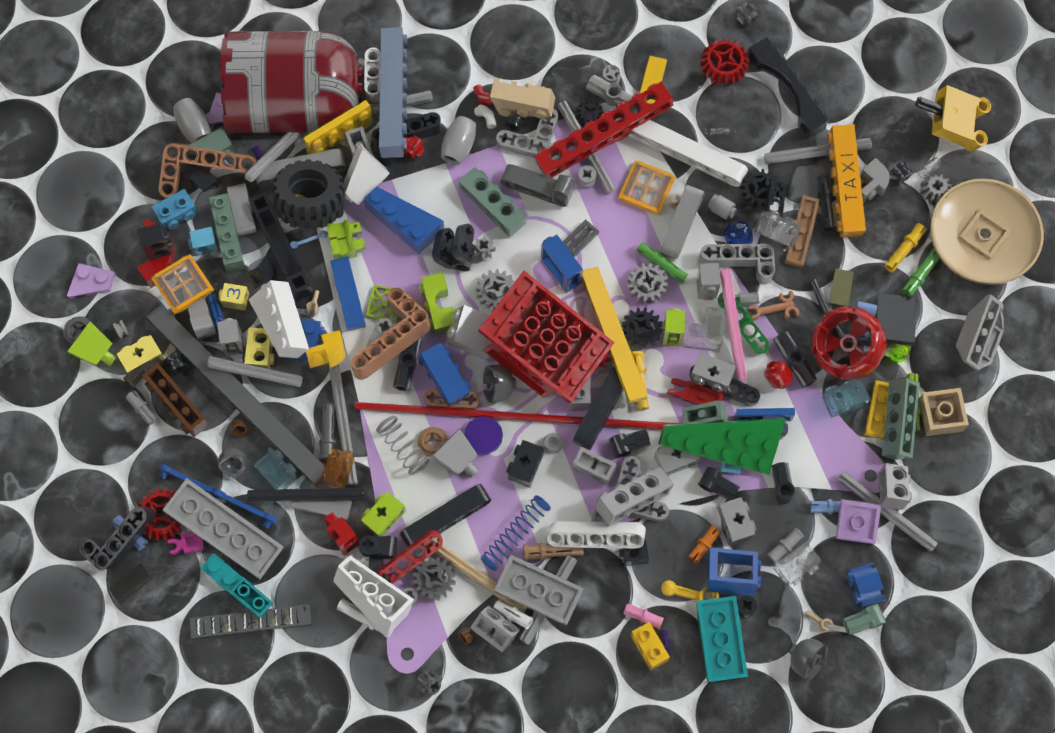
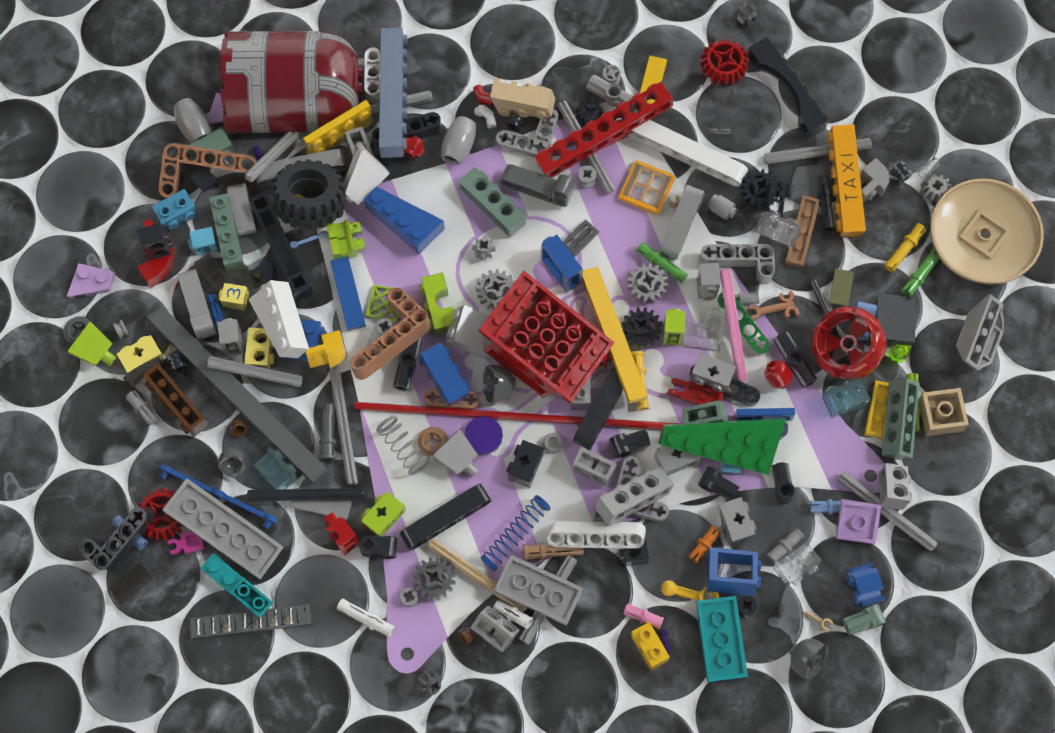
clear piece [151,254,214,314] -> none
tan hand [306,290,319,316] -> none
clear orange piece [323,449,354,488] -> none
white wedge [333,555,414,637] -> none
red beam [377,530,443,584] -> none
black piece [432,223,475,272] -> none
clear blue hair [724,221,753,244] -> none
yellow piece [915,85,991,152] -> none

